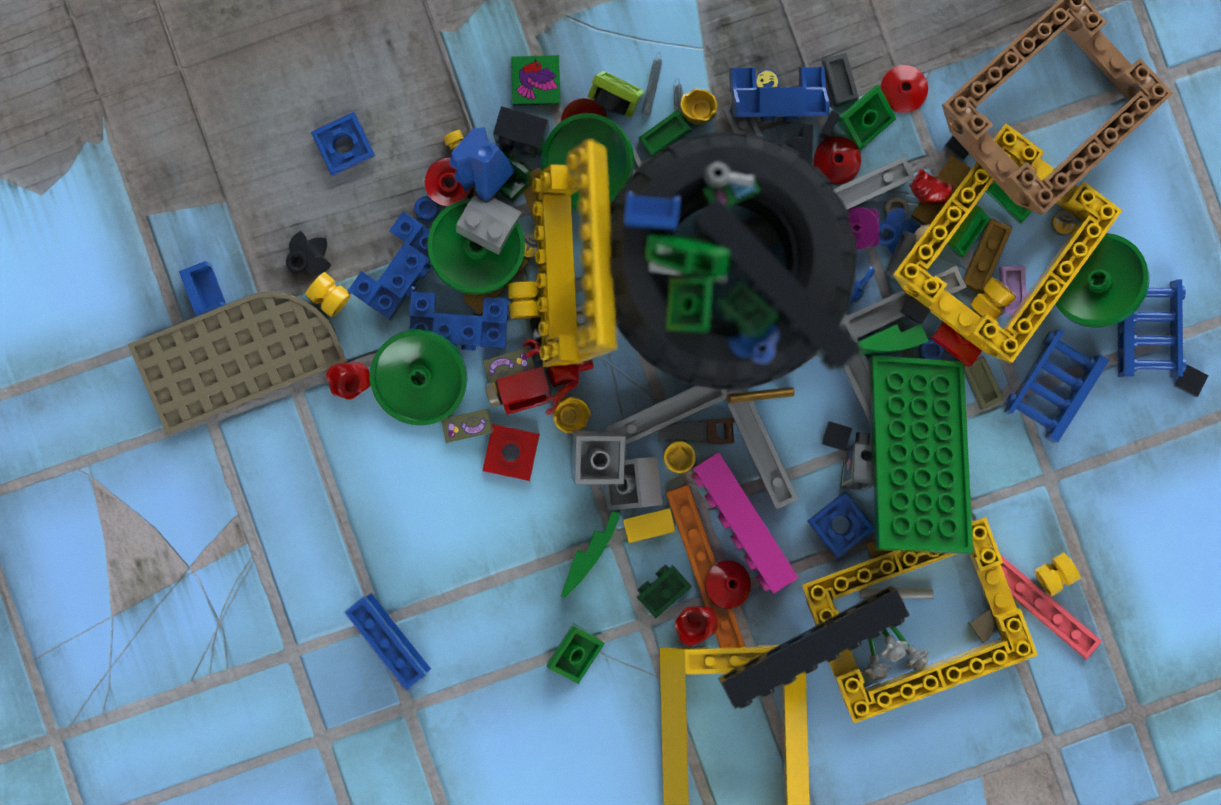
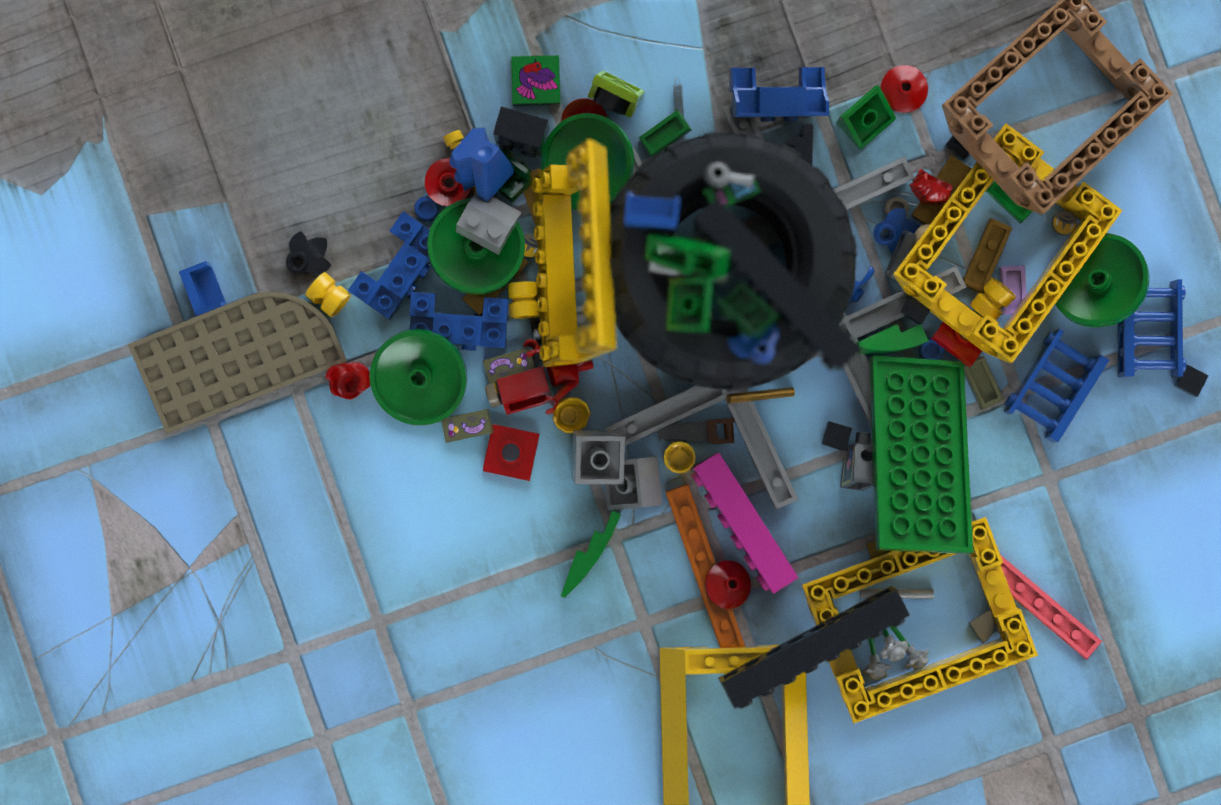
blue piece [311,112,375,177] -> none
blue fence [344,593,431,690] -> none
green slope [546,622,605,684] -> none
yellow tile [623,508,676,543] -> none
dark green bracket [636,564,692,619] -> none
light grey piece [642,52,662,122] -> none
red hair [674,606,718,646] -> none
yellow hair [680,88,718,125] -> none
light yellow tile [756,69,779,87] -> none
blue piece [807,491,875,559] -> none
red dish [813,136,861,184] -> none
black tile [819,111,840,140] -> none
dark grey tile [822,53,859,106] -> none
magenta piece [847,207,880,250] -> none
green tile [947,205,990,258] -> none
yellow wheel [1034,552,1081,597] -> none

